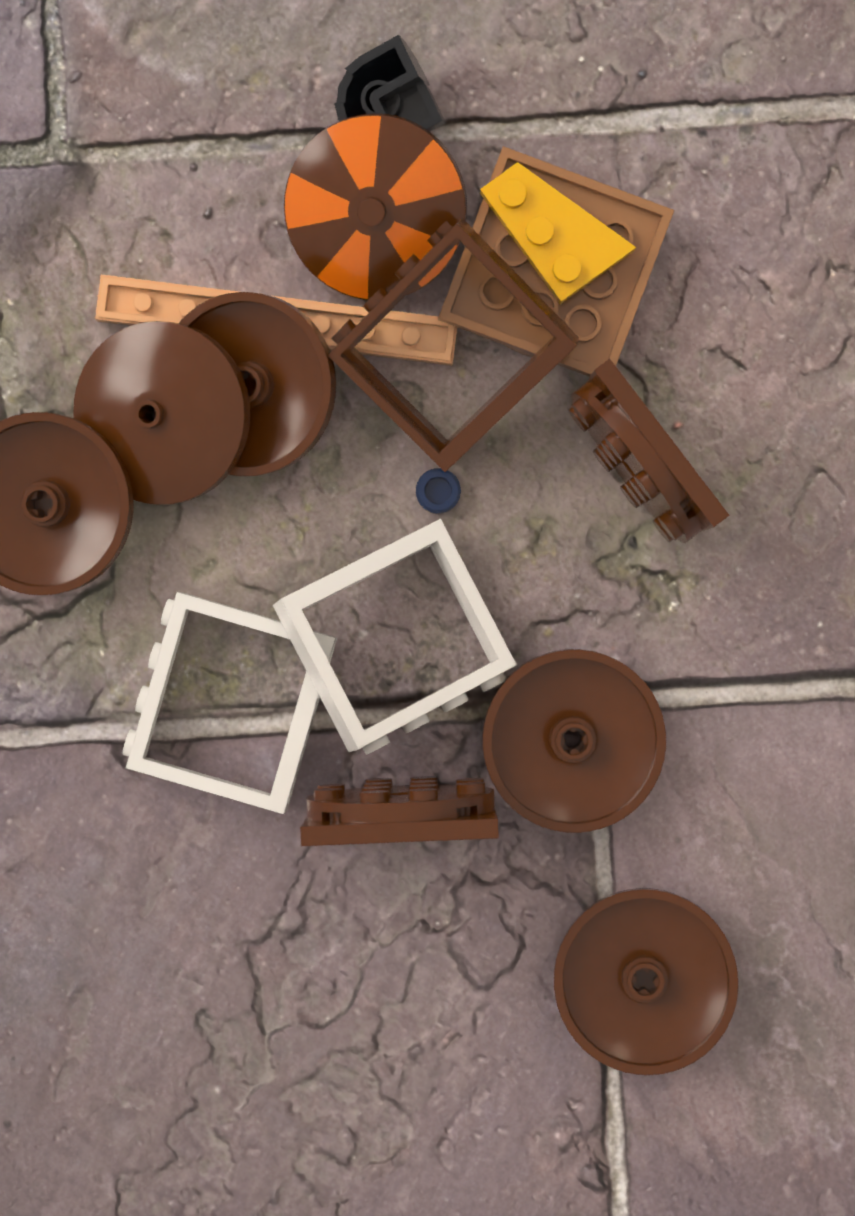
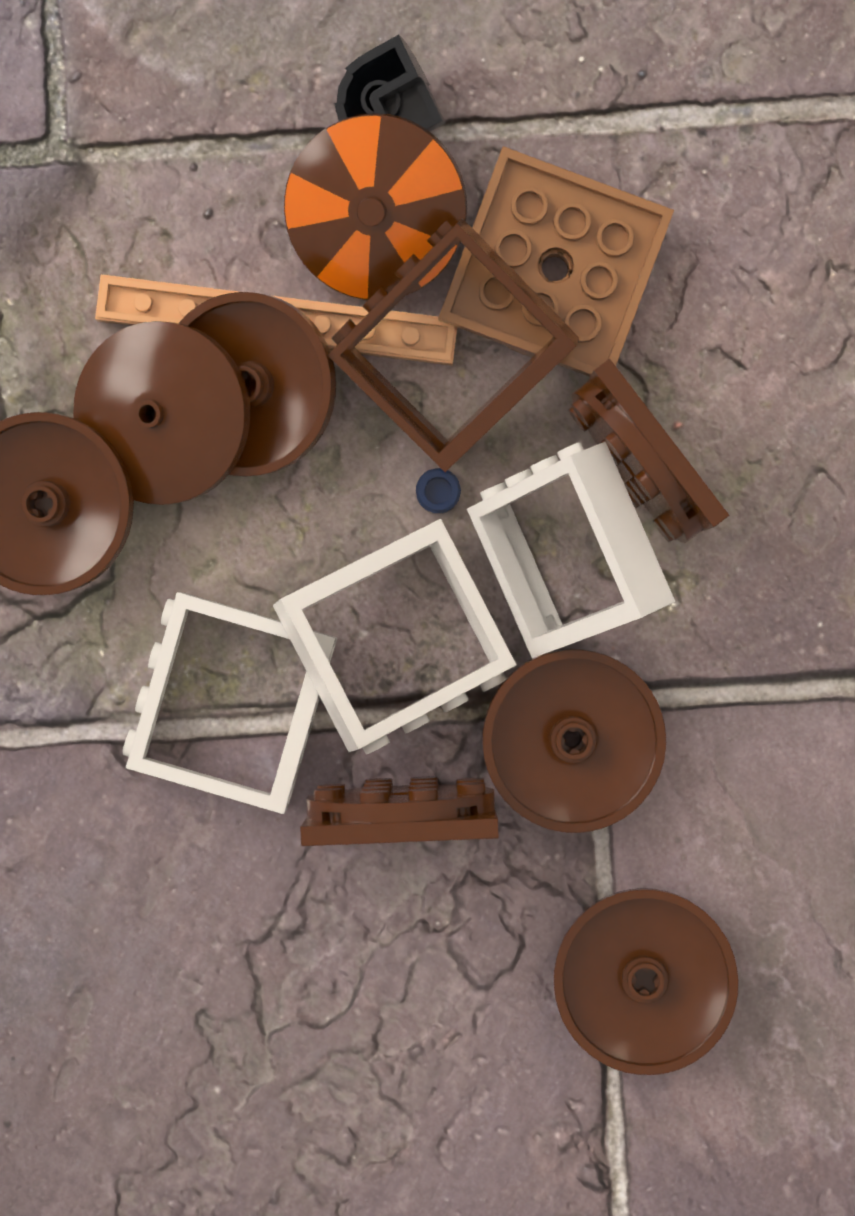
yellow wing [480,162,636,304] -> none
none -> white window [467,441,675,658]

